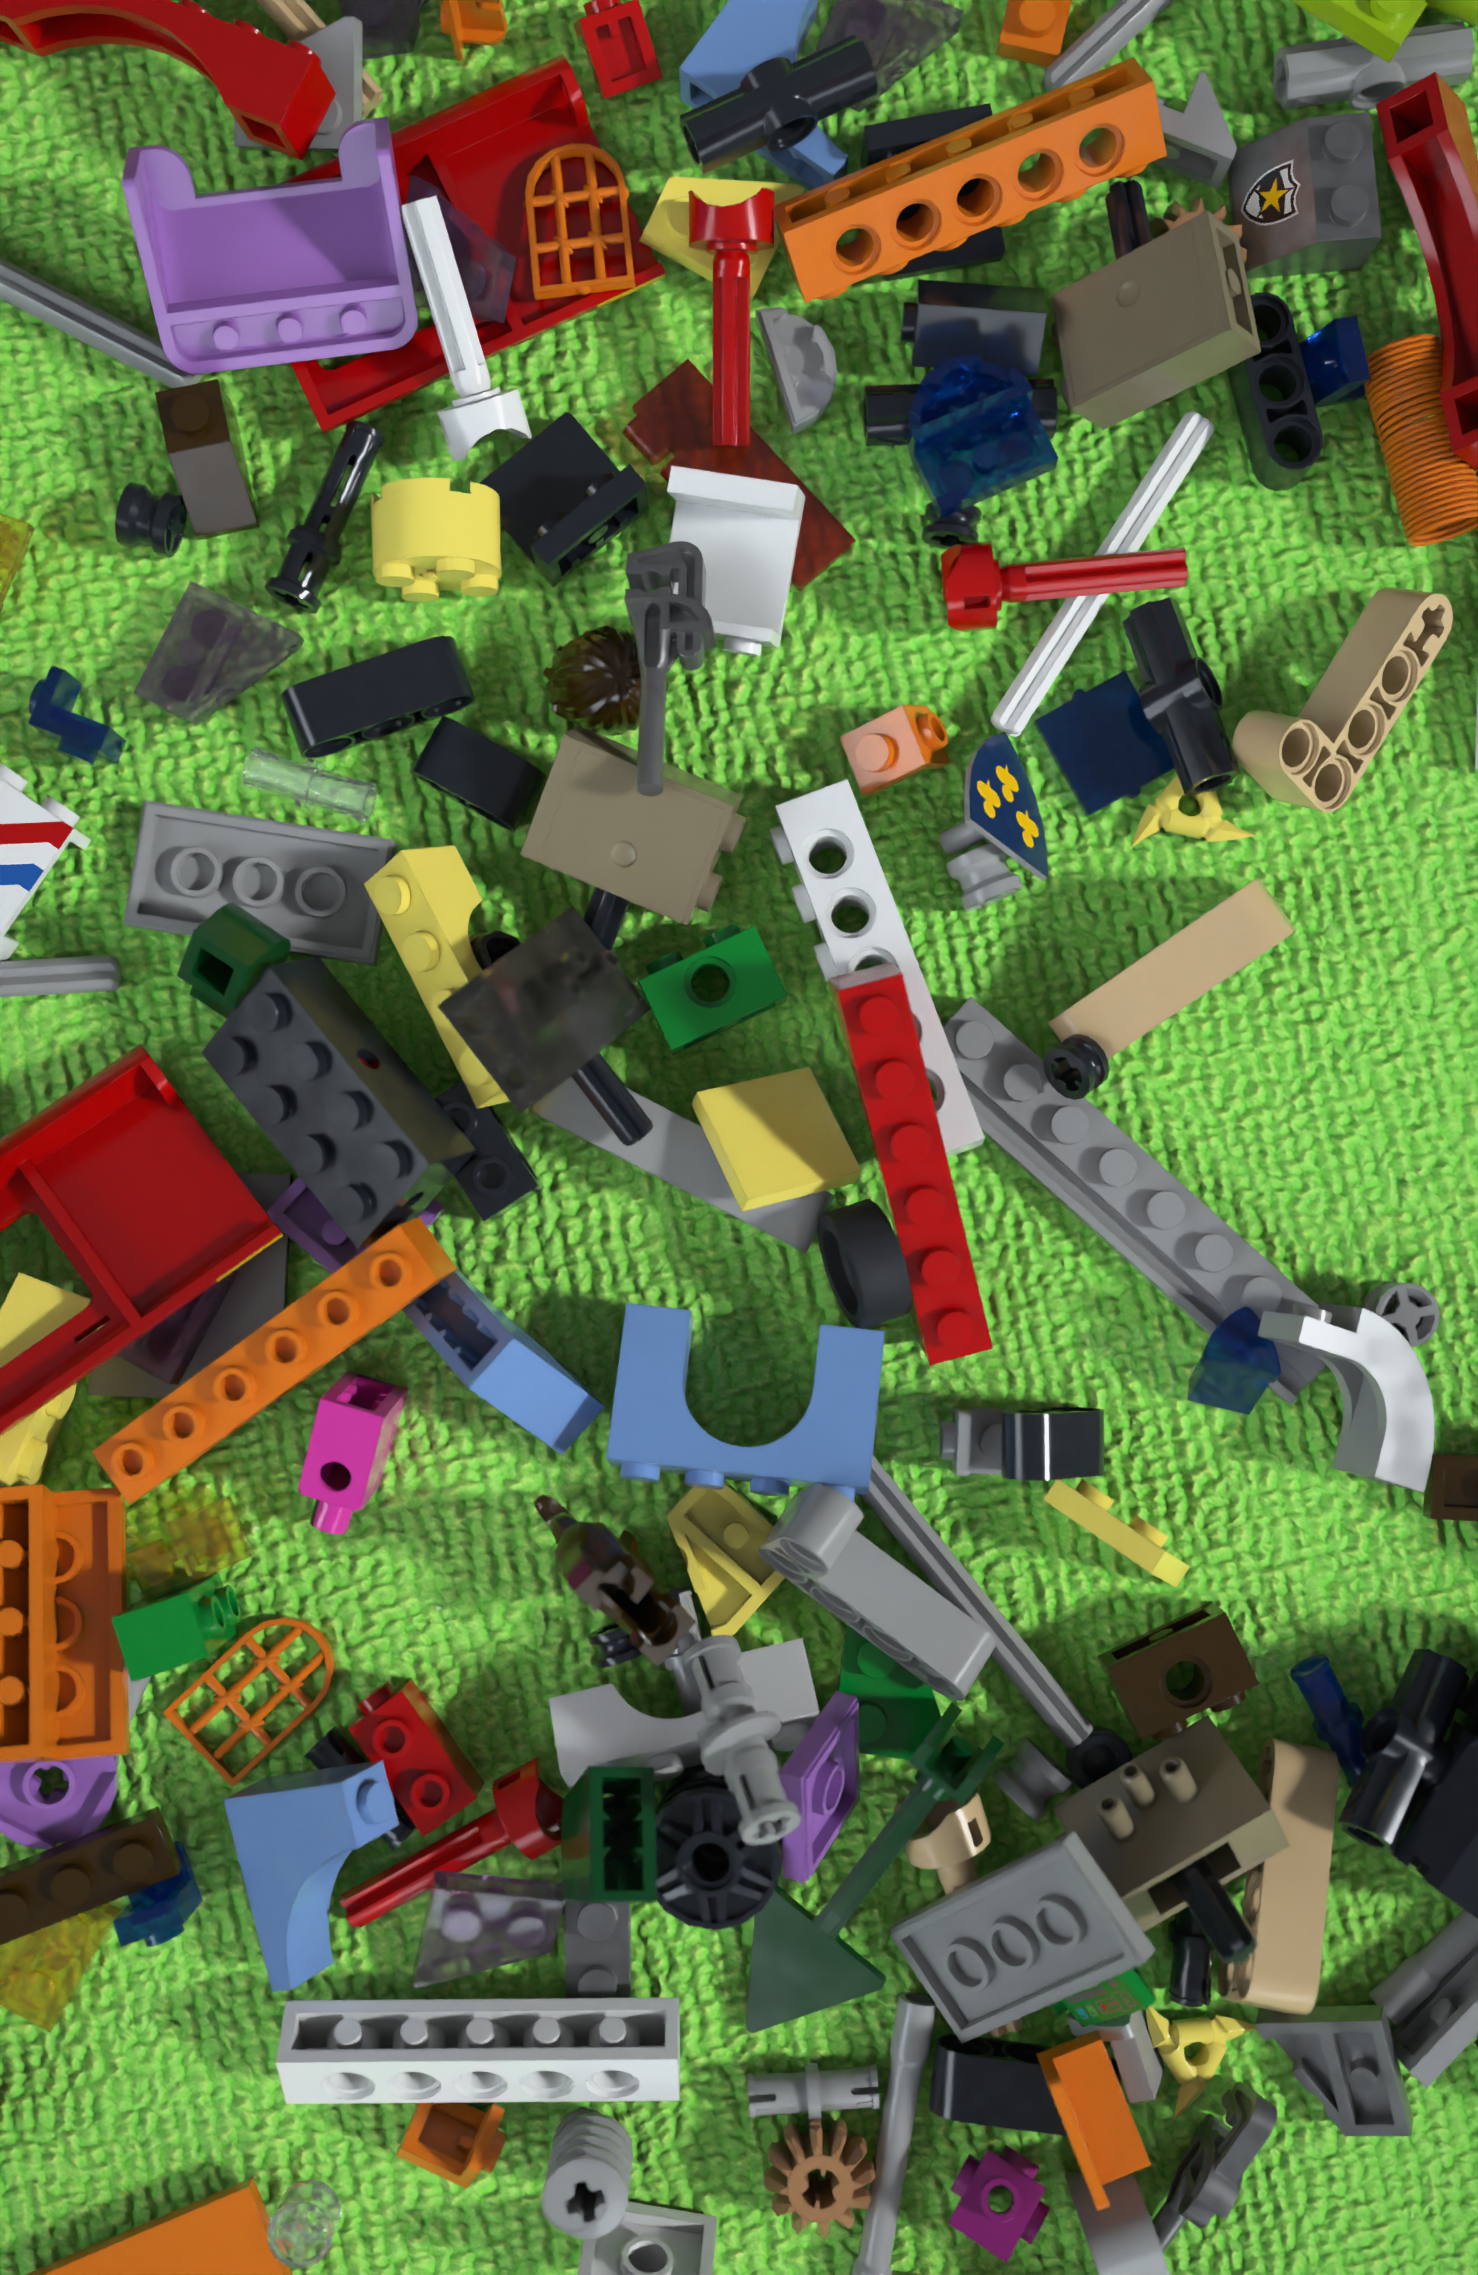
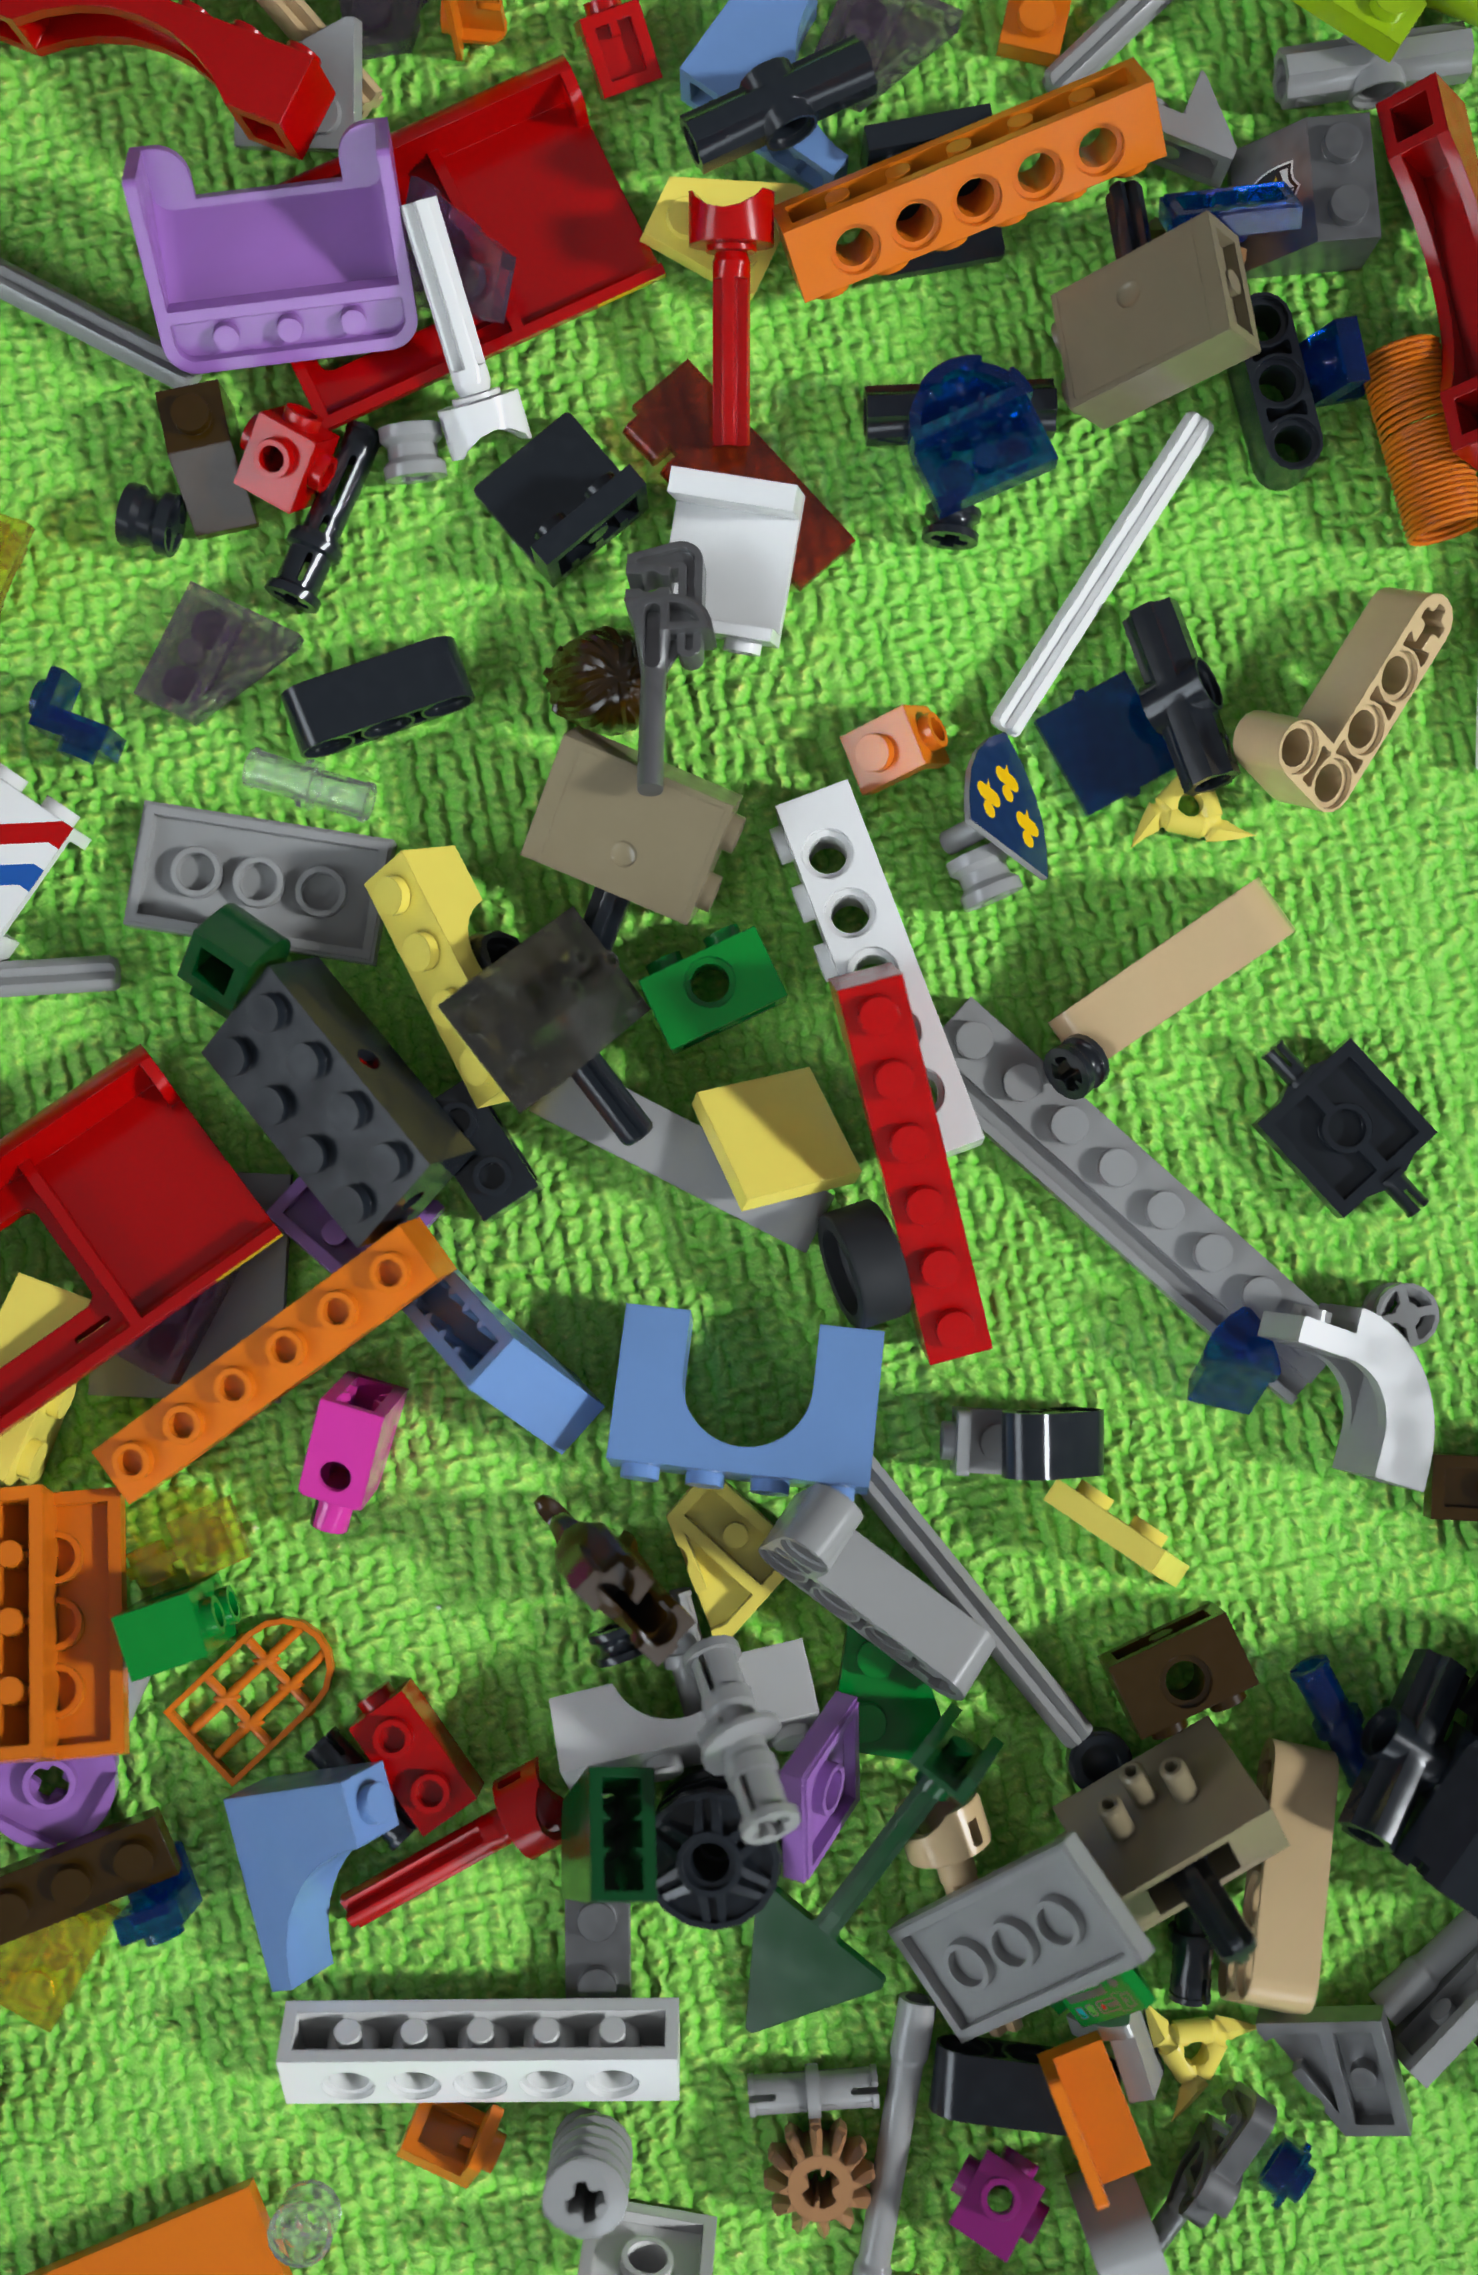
light yellow brick [371,477,502,603] -> none
black beam [410,716,546,832] -> none
wing [413,1870,565,1988] -> none
orange window [524,144,636,300] -> none
light grey plate [755,307,837,435] -> none
black brick [900,279,1047,376] -> none
red piece [941,541,1188,632] -> none
flat silver wheel [991,1737,1074,1822] -> none
none -> red brick [233,403,340,514]
none -> light grey wheel [378,420,448,485]
none -> clear blue plate [1159,181,1303,243]
none -> black plate [1252,1038,1438,1219]
none -> clear blue plate [1257,2138,1316,2210]

